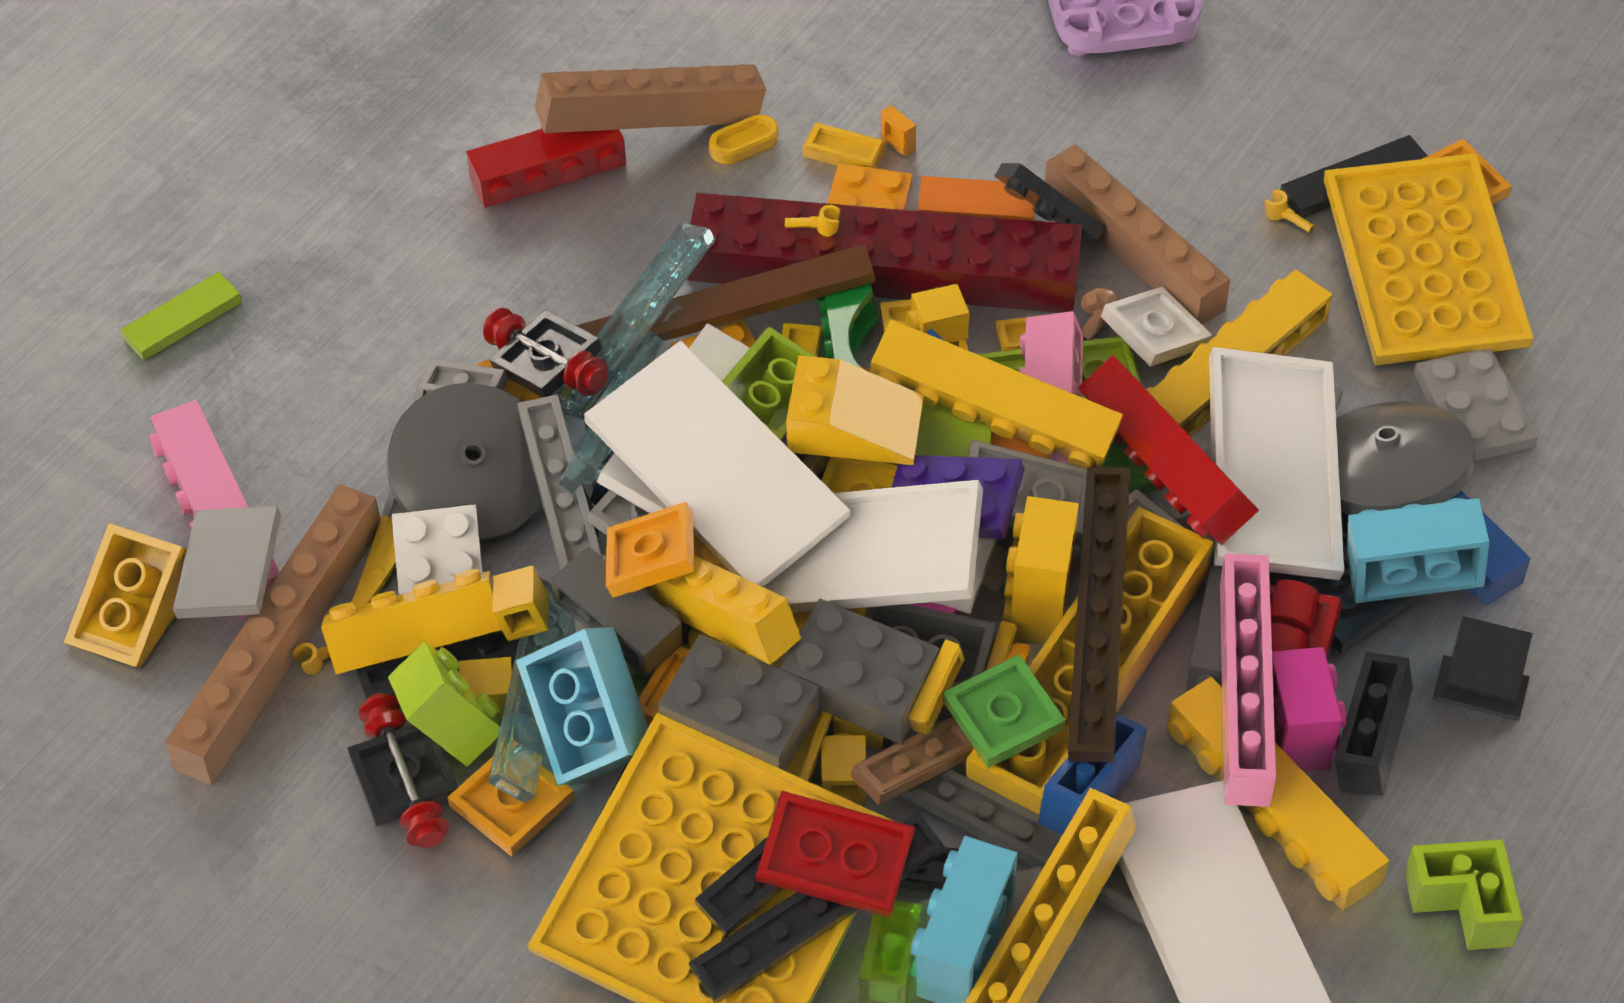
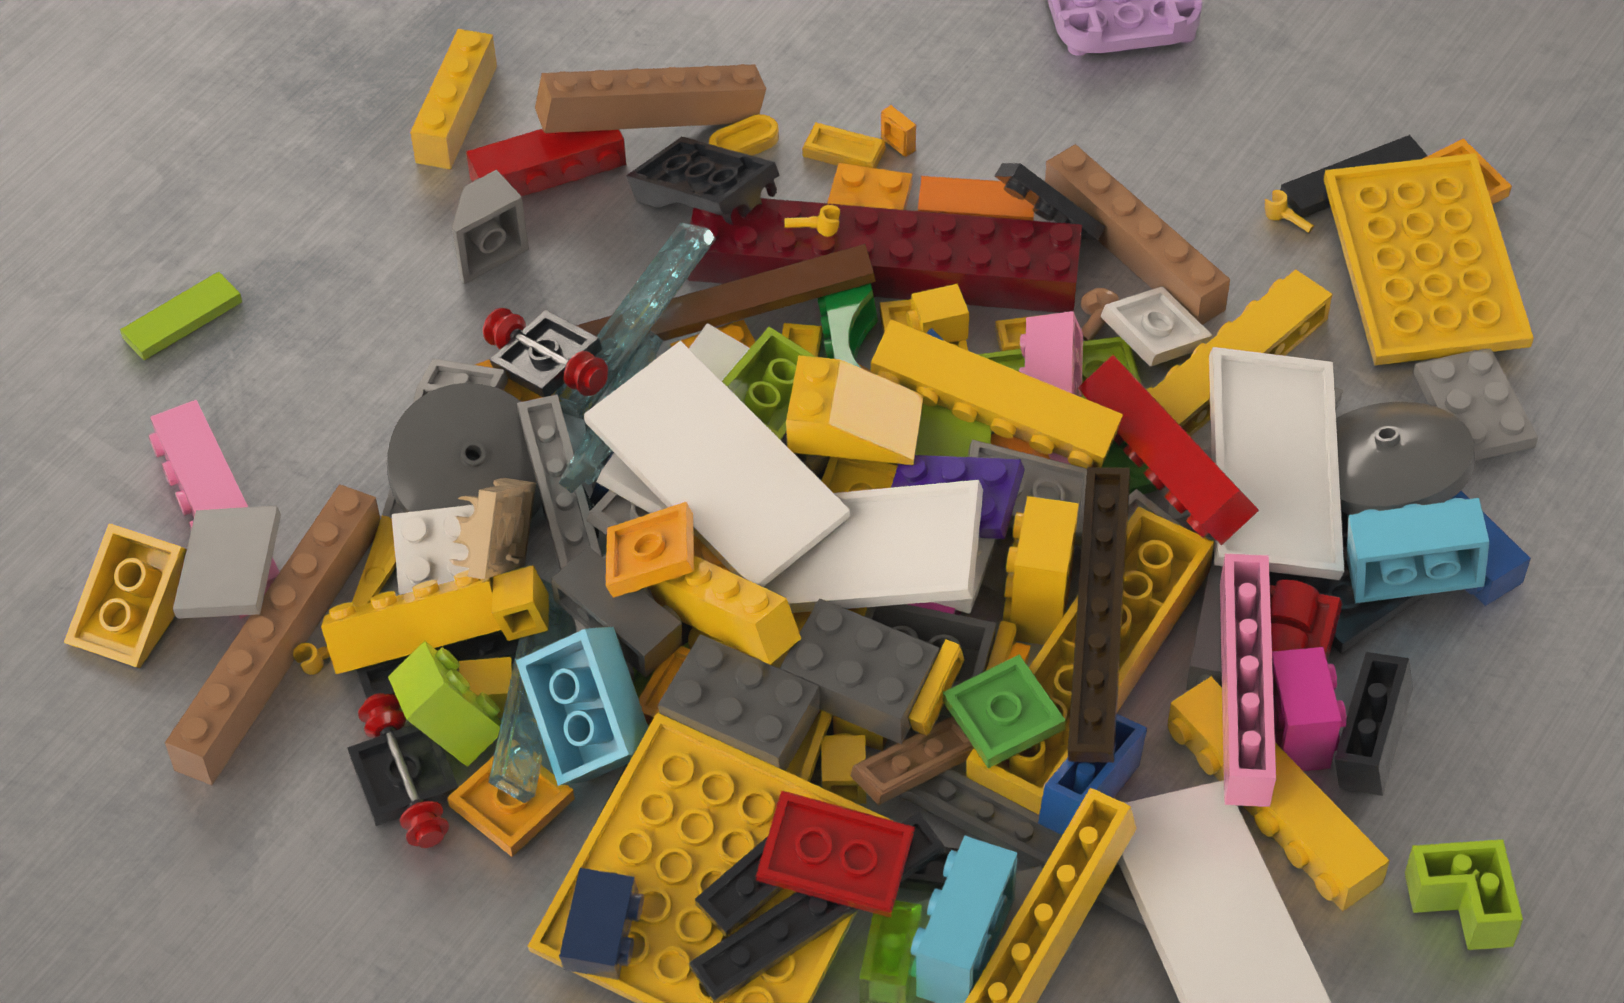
black plate [1432,616,1533,721] -> none
none -> yellow brick [410,29,497,170]
none -> tan piece [450,478,536,579]
none -> light grey slope [452,170,529,284]
none -> dark blue brick [559,868,644,980]
none -> black piece [626,136,780,226]

